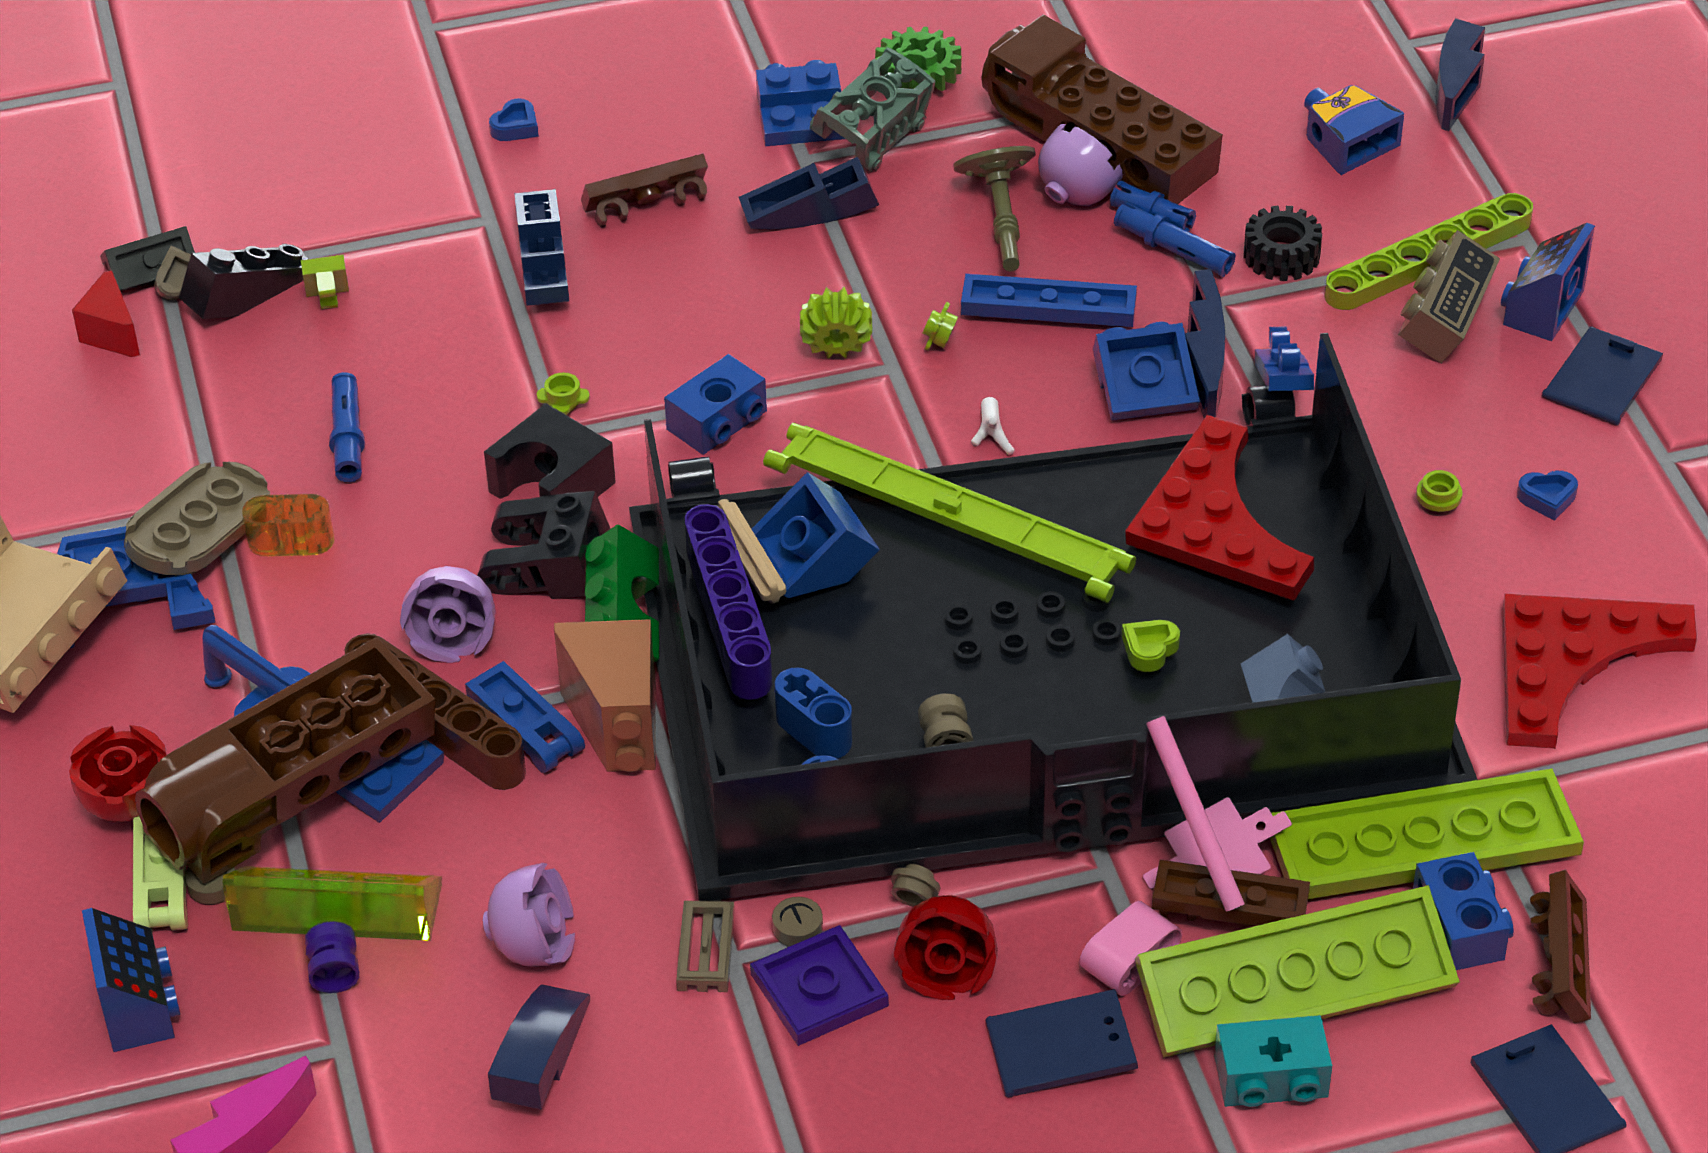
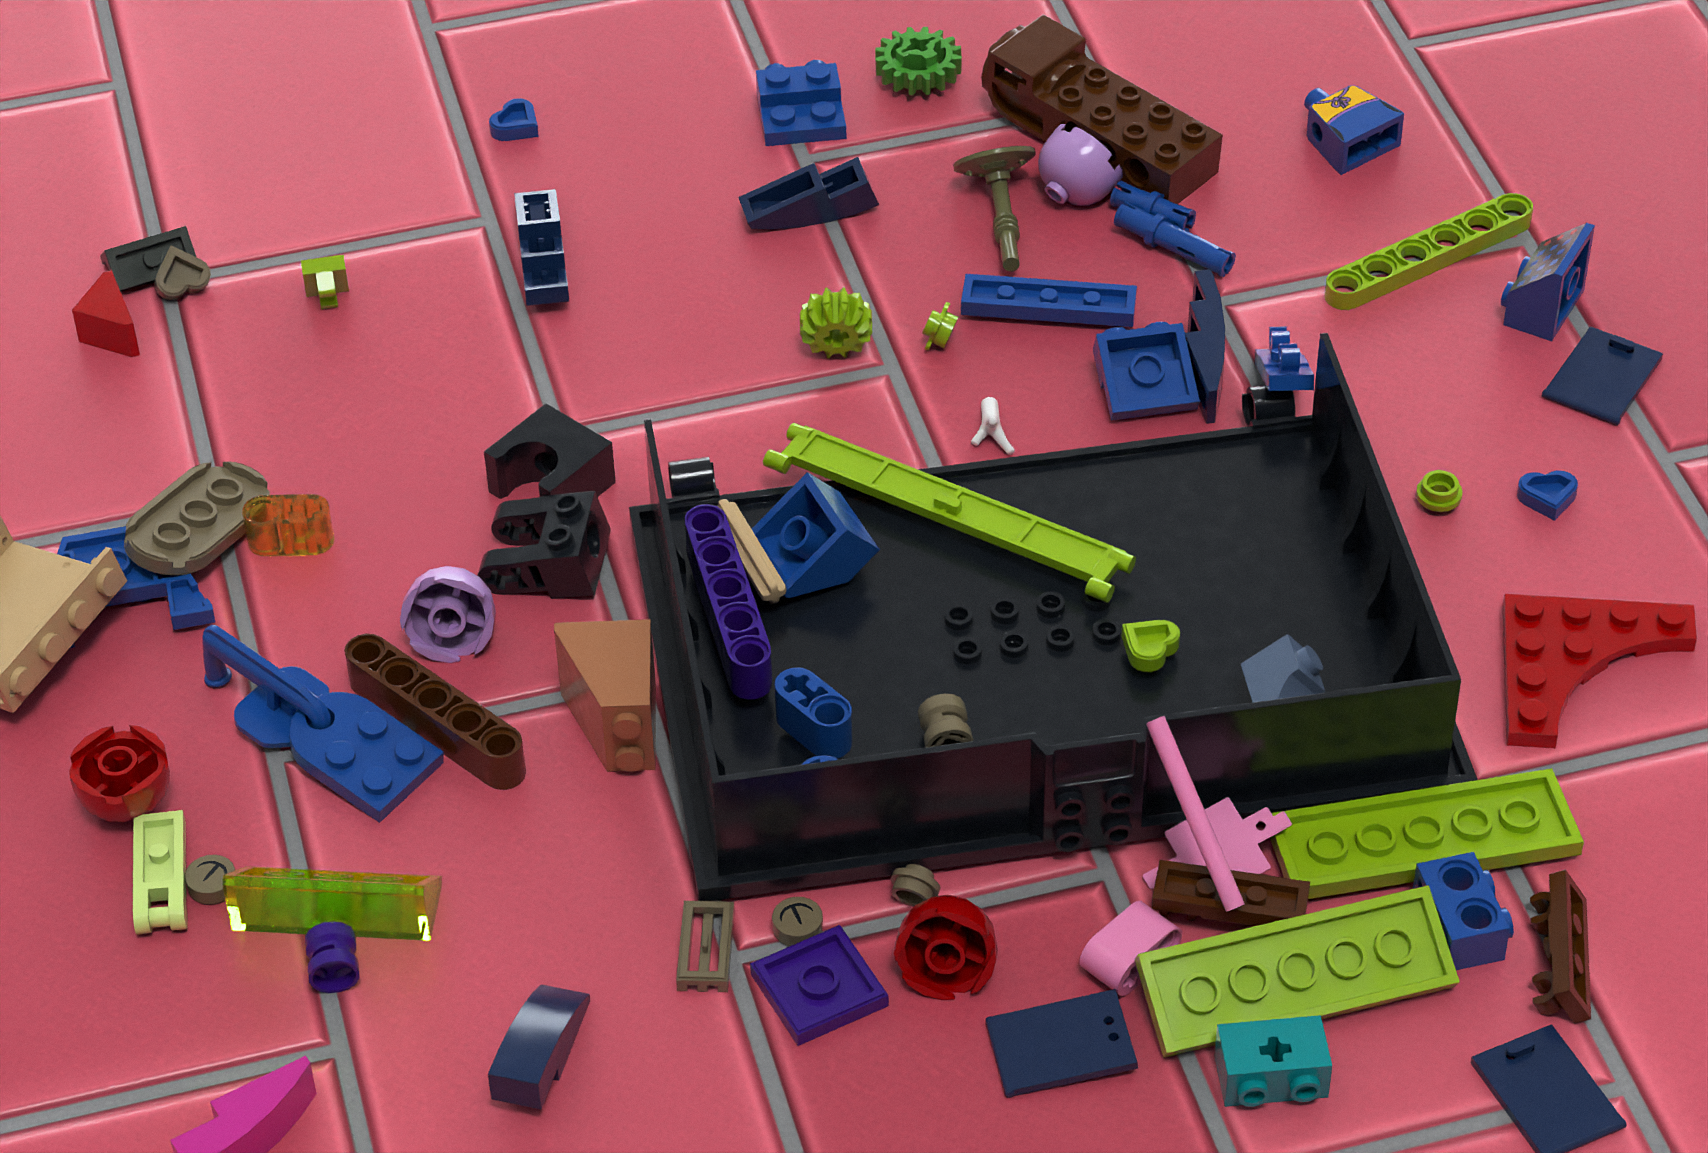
blue slope [82,908,181,1052] -> none
reddish brown brick [135,637,435,884] -> none
black slope [179,244,308,319] -> none
blue pin [329,372,365,482] -> none
blue plate [465,661,585,773] -> none
lavender cylinder [483,863,575,967] -> none
lime plate [537,372,590,415] -> none
reddish brown plate [581,153,708,227] -> none
green arch [585,524,659,662] -> none
blue brick [664,354,767,455] -> none
sand green piece [810,47,936,172] -> none
red plate [1125,415,1314,600] -> none
black tyre [1244,205,1322,281] -> none
dark tan brick [1398,230,1500,363] -> none
dark blue slope [1435,18,1485,131] -> none

